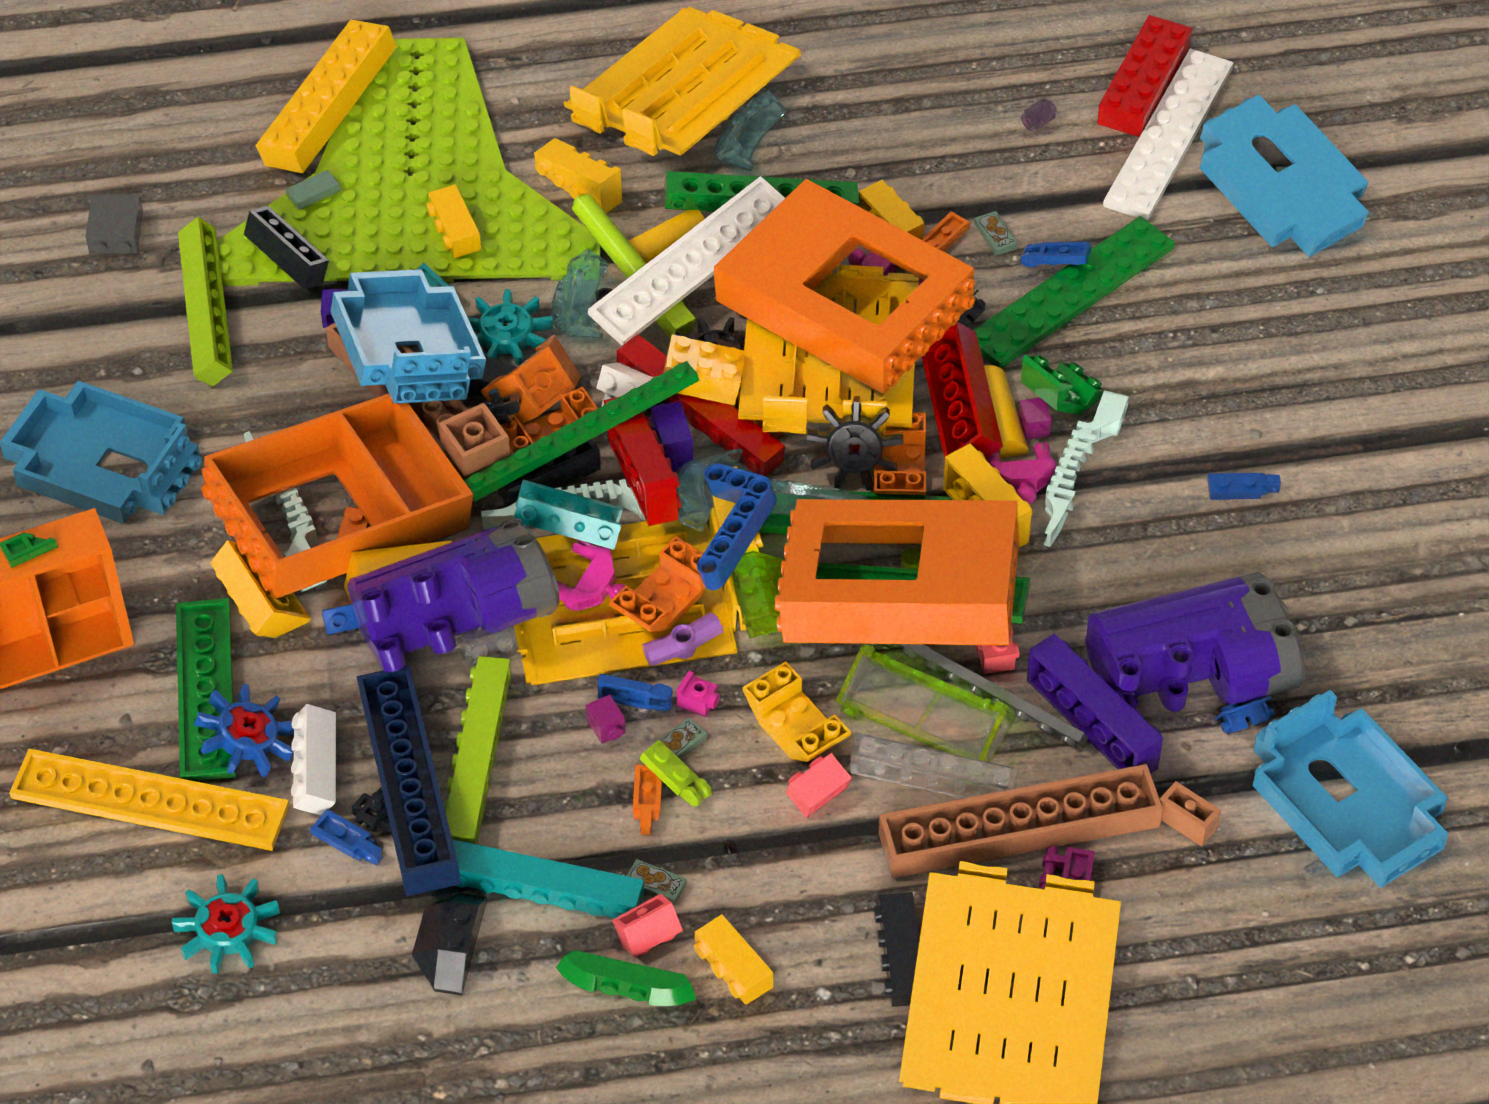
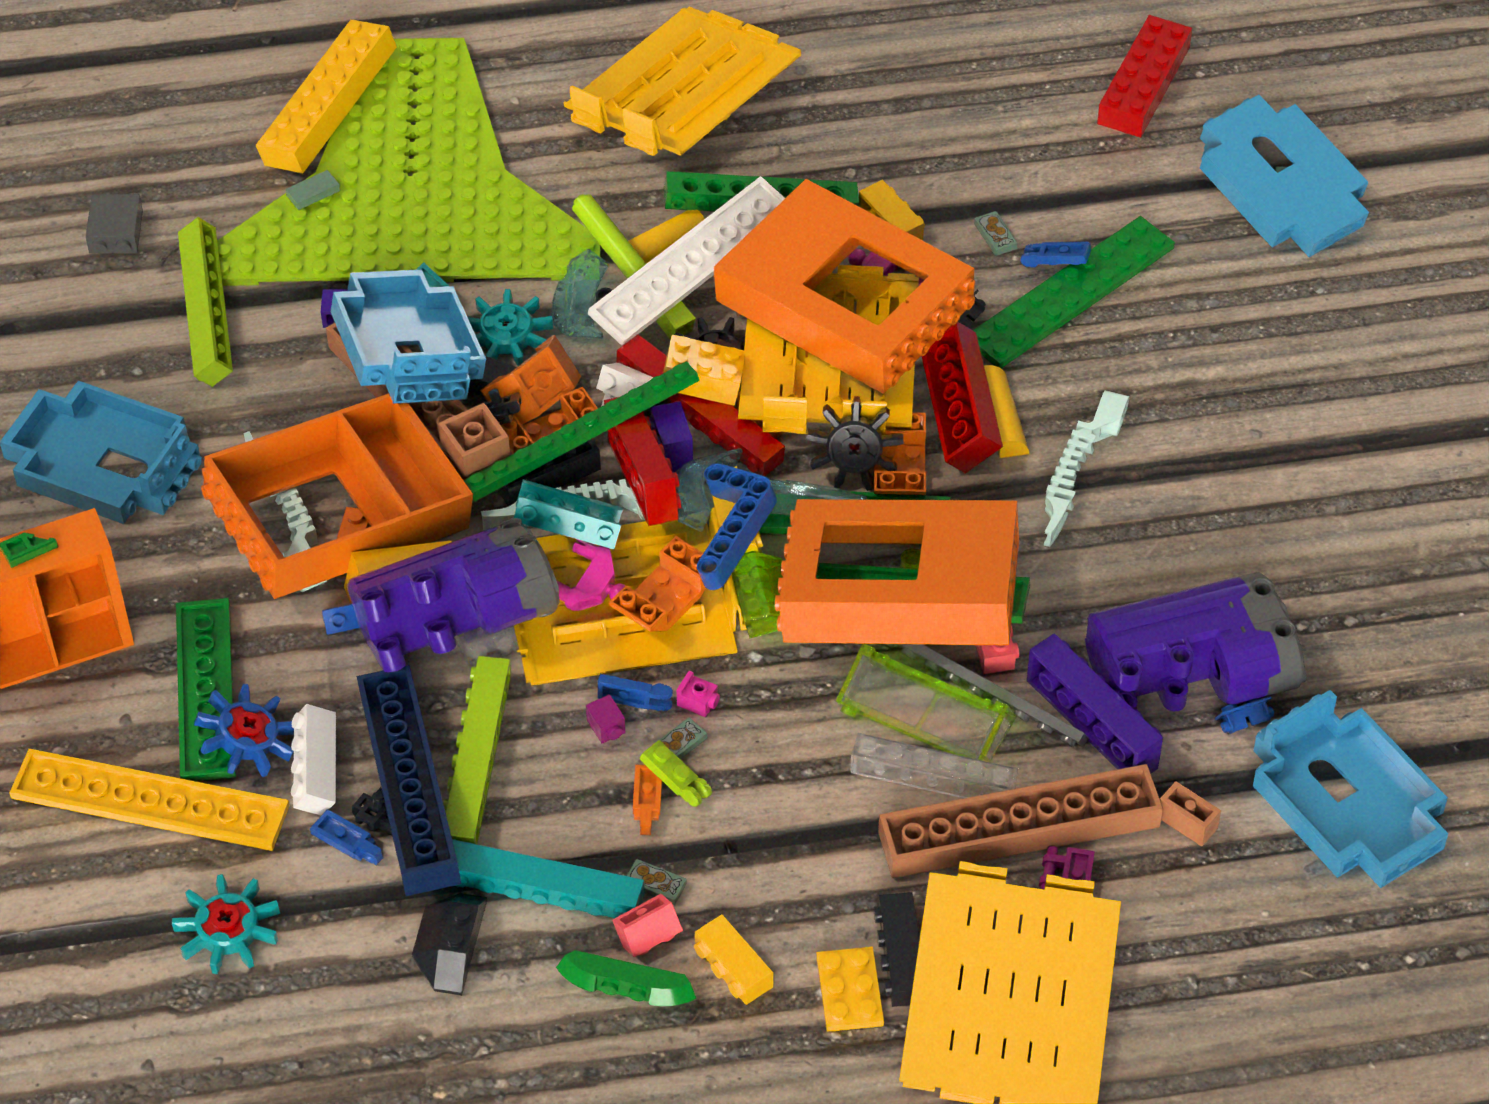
yellow slope [210,540,311,638] -> none
black brick [244,206,329,289] -> none
yellow brick [426,184,481,258] -> none
yellow wedge [534,138,622,214] -> none
medium lavender piece [642,612,723,666] -> none
clear light blue windscreen [714,91,786,171] -> none
yellow slope [743,661,851,762] -> none
coral brick [786,753,852,818] -> none
orange tile [921,211,970,252] -> none
yellow brick [943,444,1032,548] -> none
dark pink connector [986,442,1057,504] -> none
magenta brick [1018,398,1051,439] -> none
clear purple brick [1021,98,1056,131] -> none
green slope [1021,354,1104,415] -> none
white plate [1103,48,1234,221] -> none
blue hinge [1207,473,1281,500] -> none
none -> yellow plate [816,946,884,1032]

